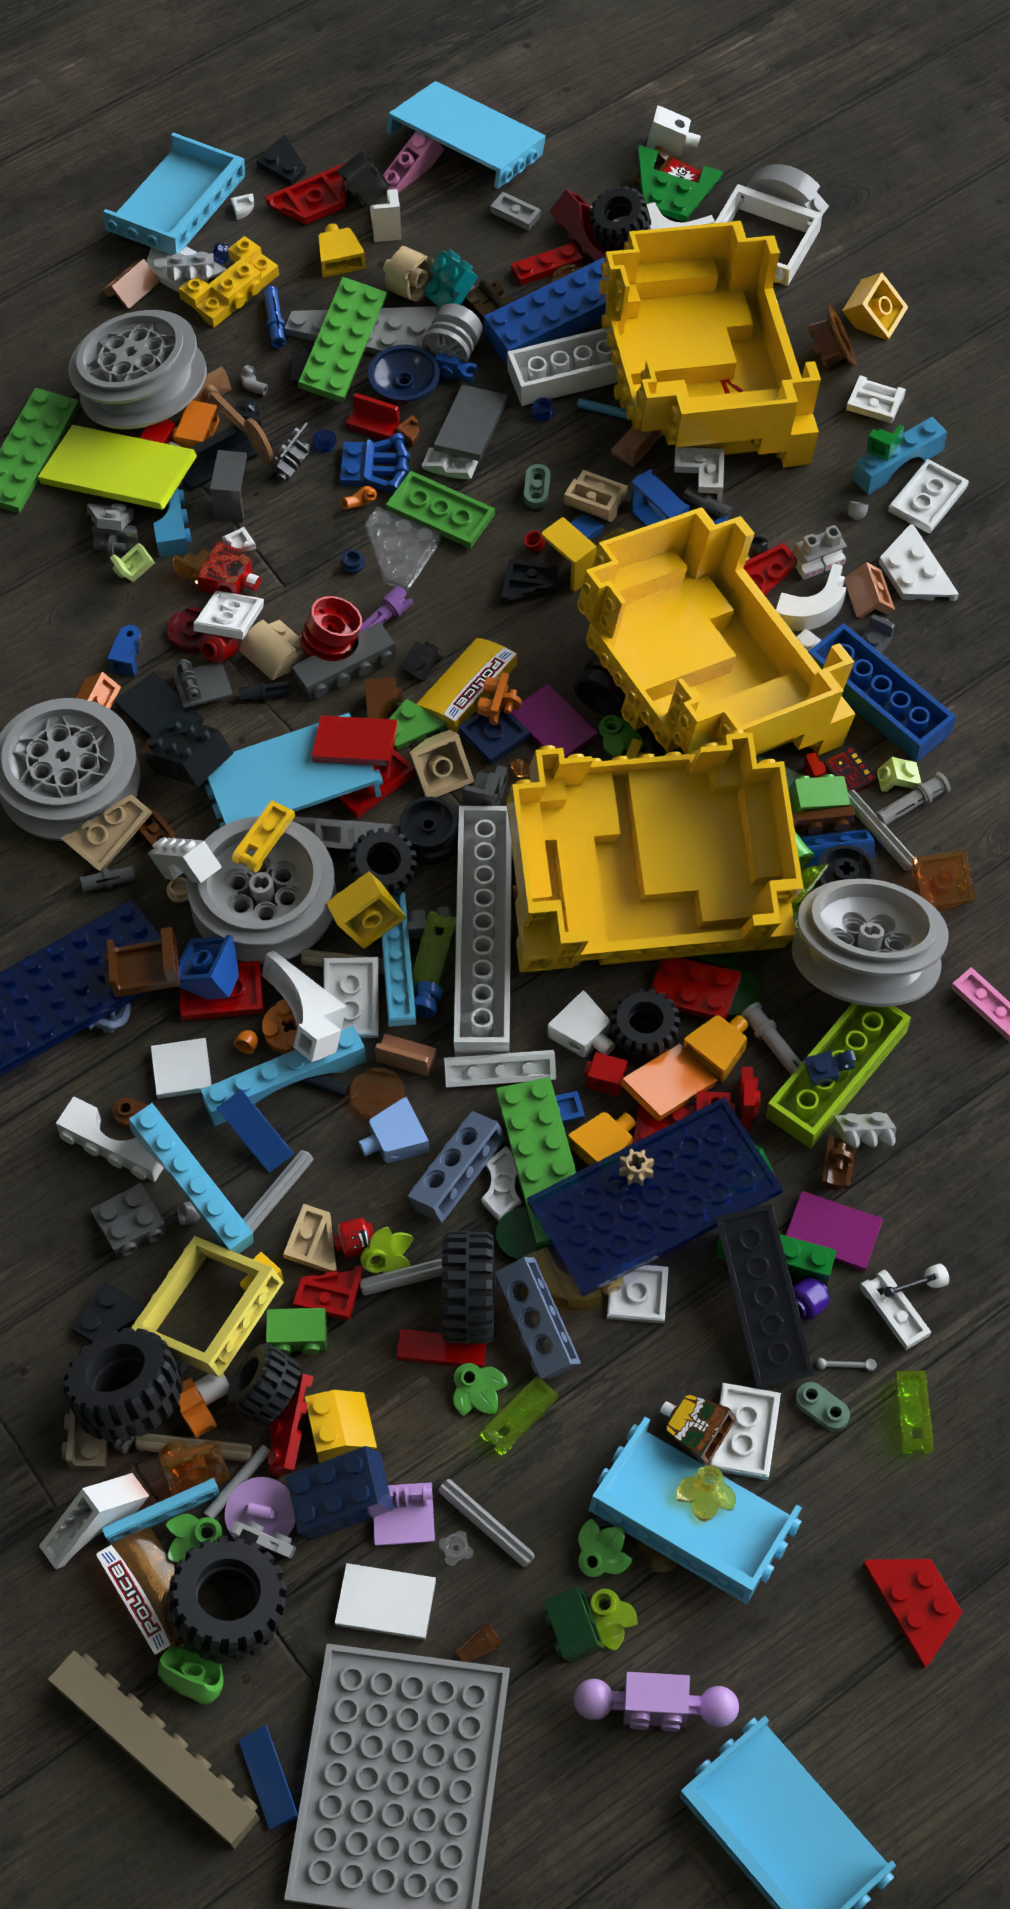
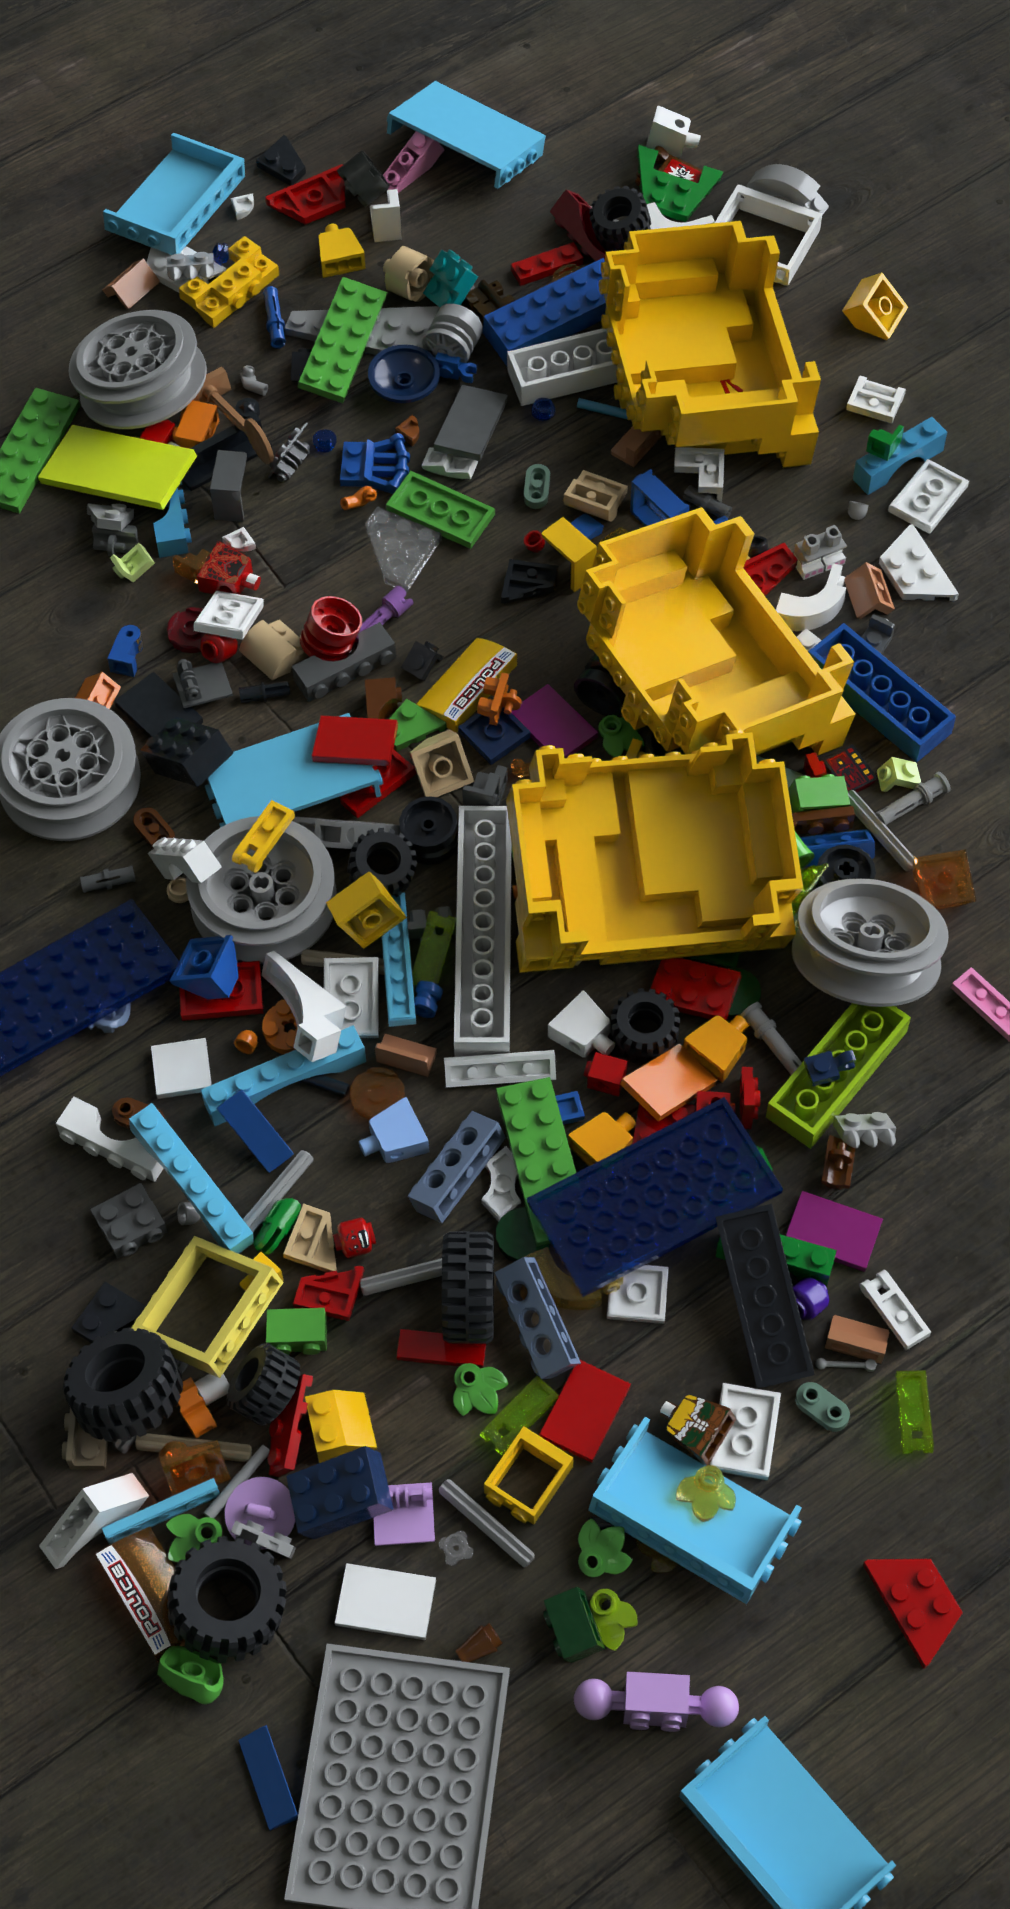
dark tan brick [48,1651,260,1849] -> none
tan wing [61,794,153,872] -> none
reddish brown panel [103,927,180,998] -> none
dark blue plate [340,550,365,574] -> none
red panel [346,393,400,440] -> none
lime plate [360,1227,414,1273] -> none
light grey plate [490,192,541,231] -> none
tan gear [619,1149,654,1186] -> none
reddish brown piece [807,304,857,369] -> none
hinge [884,1263,949,1298] -> none
none -> green arm [253,1198,301,1255]
none -> yellow window [484,1426,573,1525]
none -> red tile [539,1359,631,1463]
none -> nougat panel [825,1315,889,1364]

